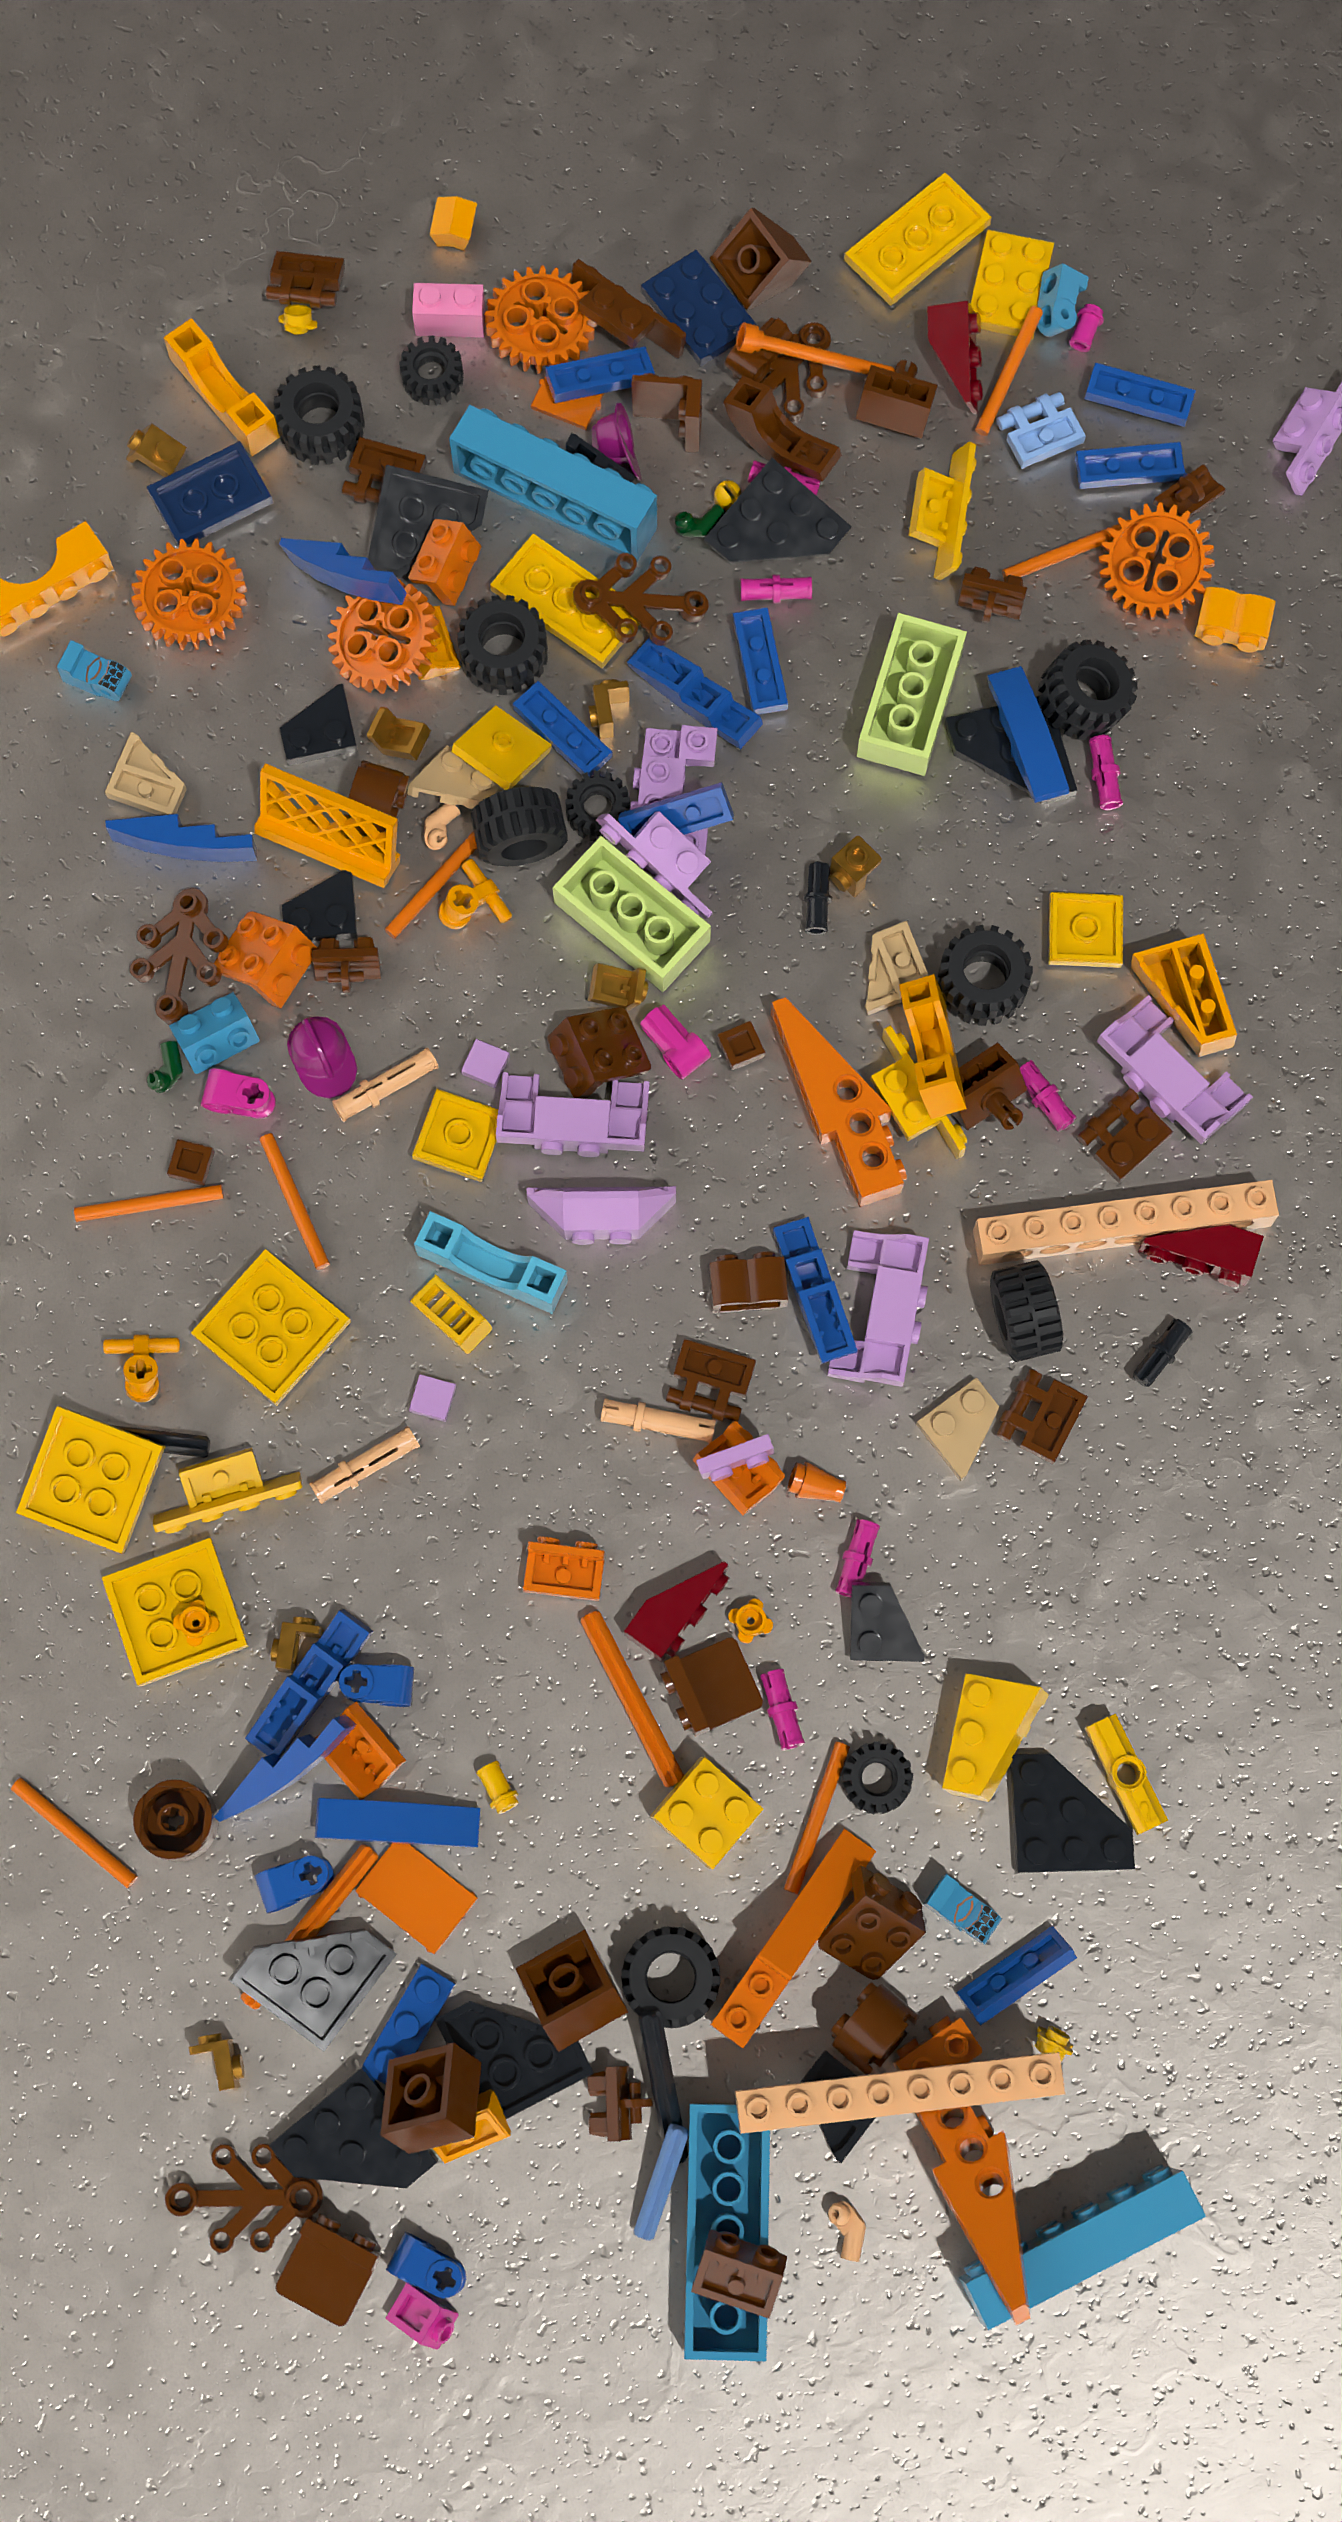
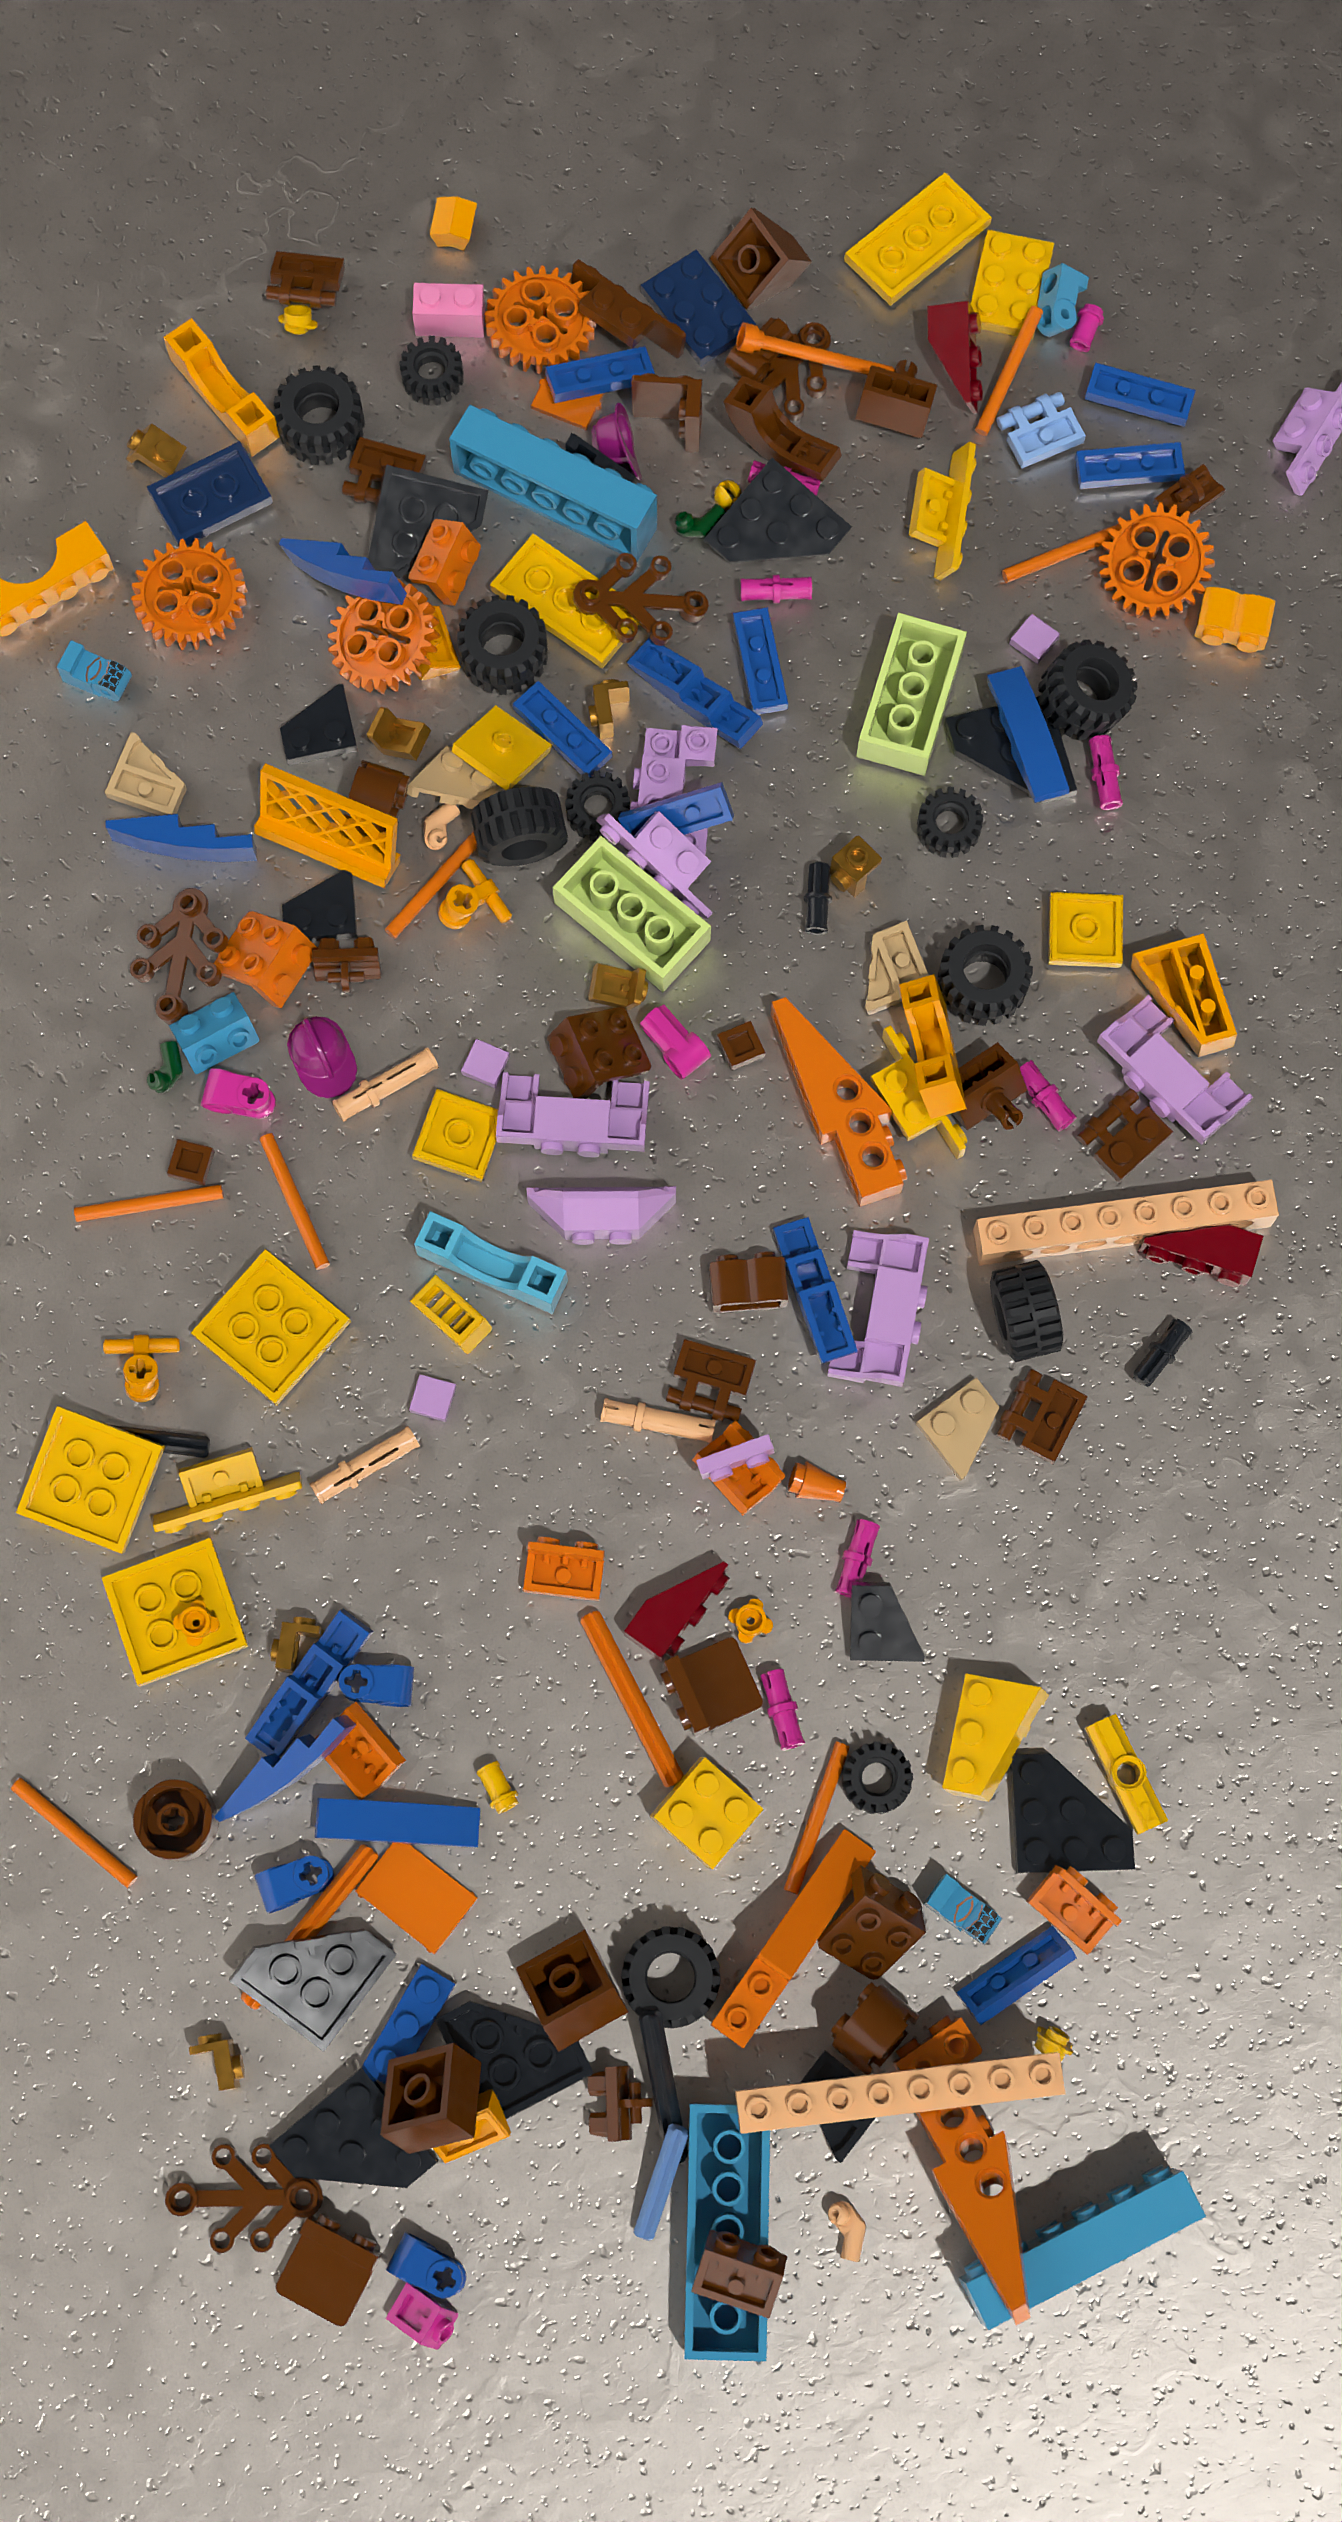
reddish brown hips [958,567,1027,623] -> none
none -> black tyre [917,787,983,858]
none -> lavender tile [1009,614,1060,665]
none -> orange bracket [1026,1865,1122,1955]

